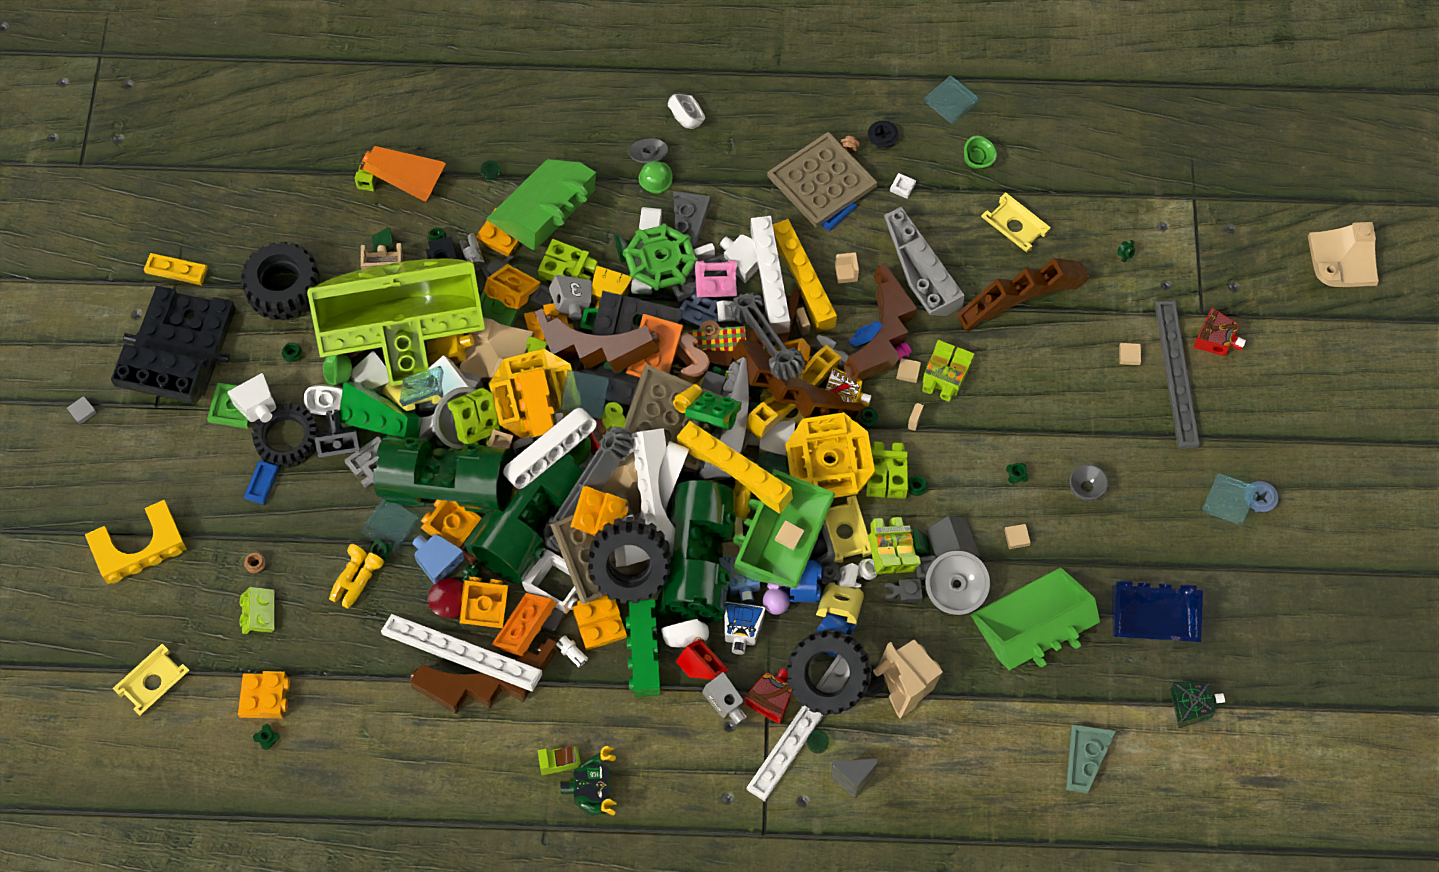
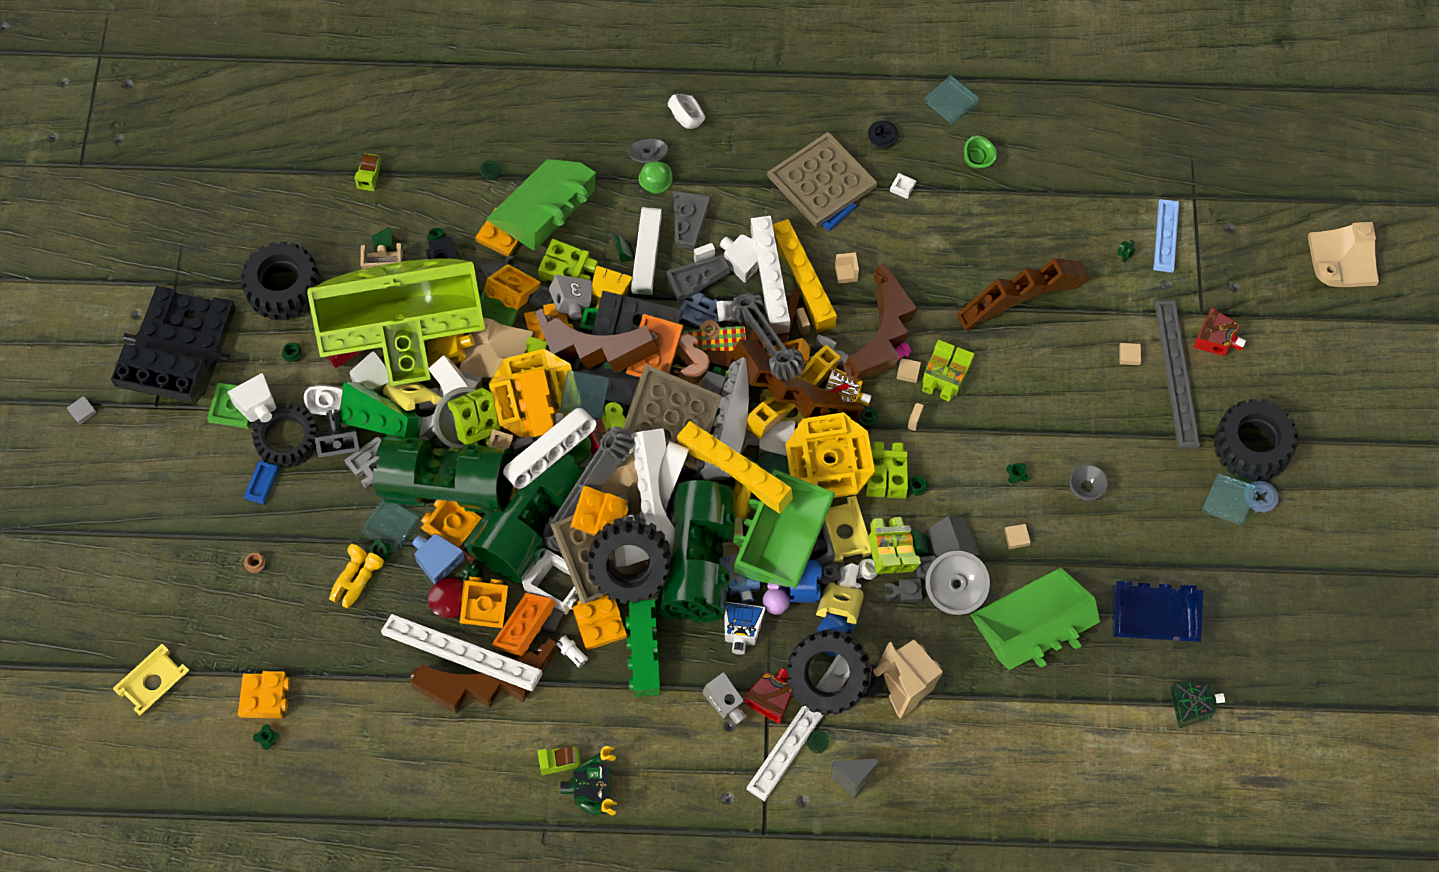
yellow arch [85,500,186,584] -> none
yellow tile [144,253,208,285] -> none
lime bracket [240,587,274,634] -> none
bright green helmet [323,354,352,386] -> none
orange slope [362,146,446,202] -> none
clear light blue tile [399,366,444,407] -> none
light grey hinge [459,233,485,272] -> none
bright green plate [623,223,698,291] -> none
white piece [661,619,709,647] -> none
yellow cone [673,384,702,413] -> none
red slope [676,639,728,680] -> none
green plate [685,392,742,430] -> none
bright pink plate [695,260,737,298] -> none
tan tile [775,520,804,551] -> none
medium nougat plate [841,136,860,152] -> none
blue tile [849,321,883,347] -> none
light grey wedge [884,207,965,316] -> none
light yellow piece [981,193,1051,253] -> none
sand green wing [1066,725,1116,793] -> none
none -> light blue tile [1153,199,1179,273]
none -> black tyre [1214,399,1298,481]

